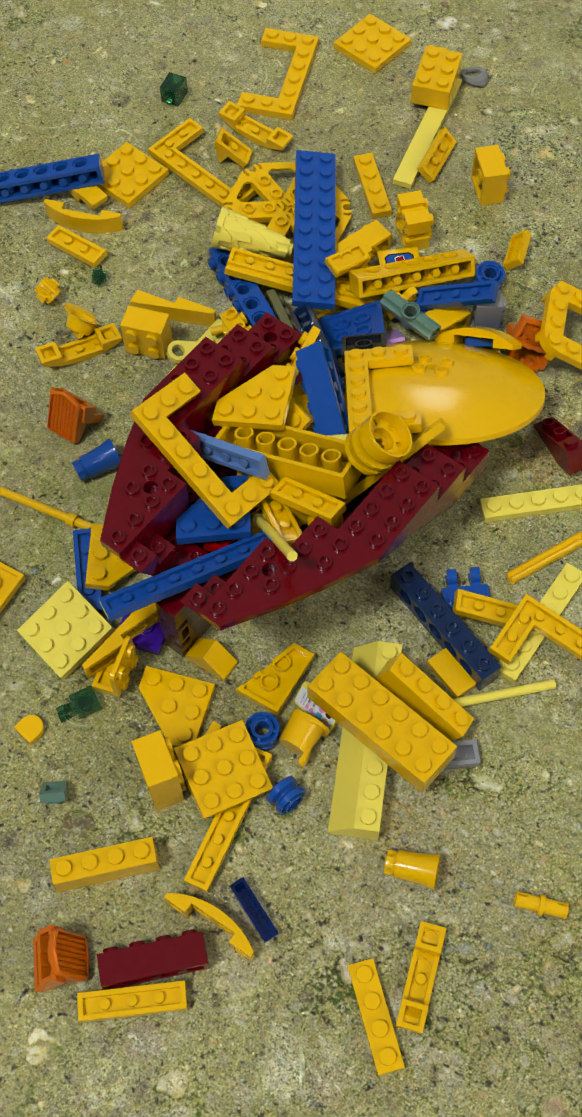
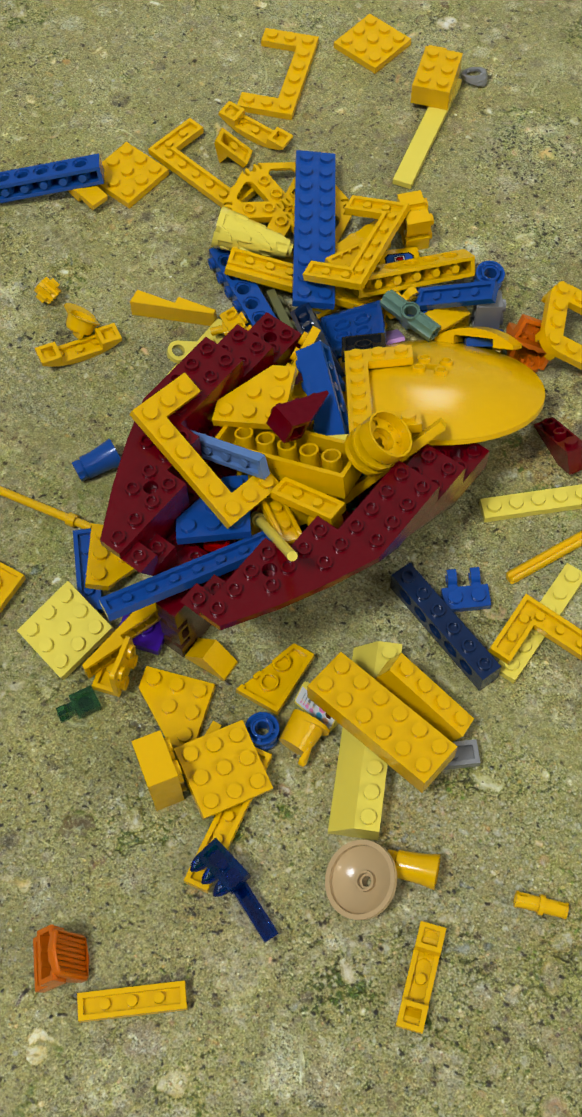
yellow tile [14,715,44,746] -> none
sand green plate [39,781,68,804] -> none
yellow slope [44,199,123,233] -> none
yellow plate [46,225,107,268] -> none
orange piece [47,388,104,444] -> none
yellow brick [49,837,160,892] -> none
clear green plate [92,266,107,286] -> none
dark red brick [96,929,210,990] -> none
yellow brick [120,305,173,360] -> none
clear green brick [160,72,188,107] -> none
yellow slope [164,893,255,962] -> none
blue wheel [266,776,306,815] -> none
yellow plate [347,958,405,1076] -> none
yellow plate [353,153,392,219] -> none
yellow plate [417,127,457,183] -> none
yellow tile [427,648,477,698] -> none
yellow plate [453,589,518,627] -> none
light yellow bar [453,679,556,707] -> none
yellow brick [471,145,510,206] -> none
yellow plate [503,229,532,271] -> none
none -> clear blue plate [190,838,251,897]
none -> dark red slope [266,390,329,443]
none -> yellow plate [302,195,410,291]
none -> tan dish [325,840,397,920]

